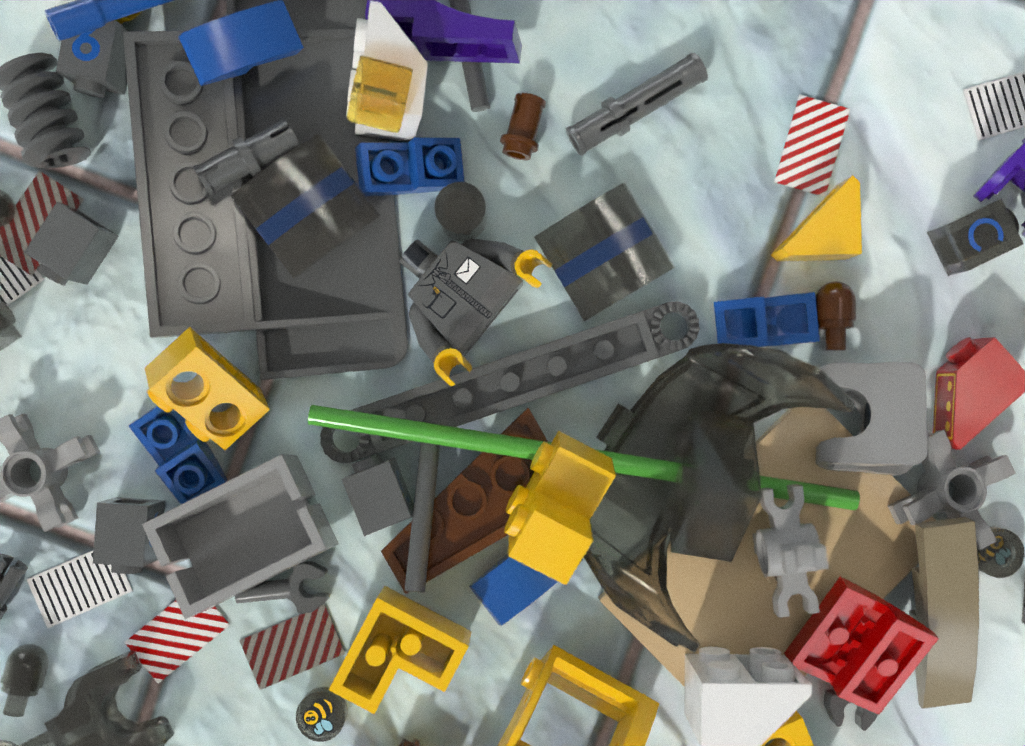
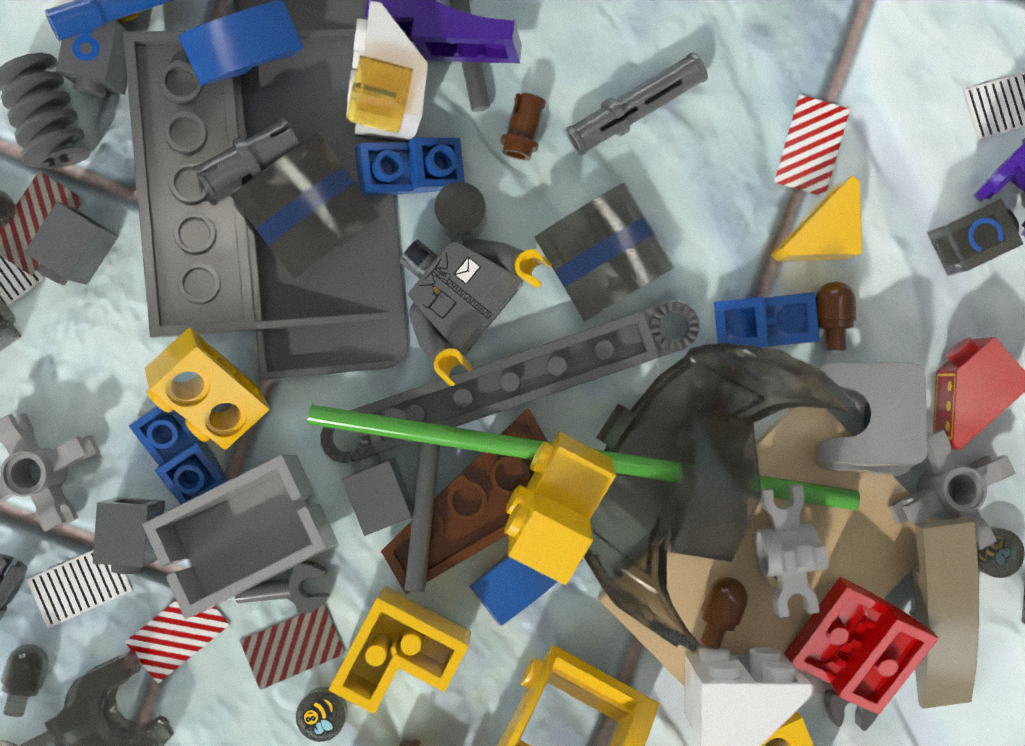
none -> reddish brown cylinder [700,577,748,649]

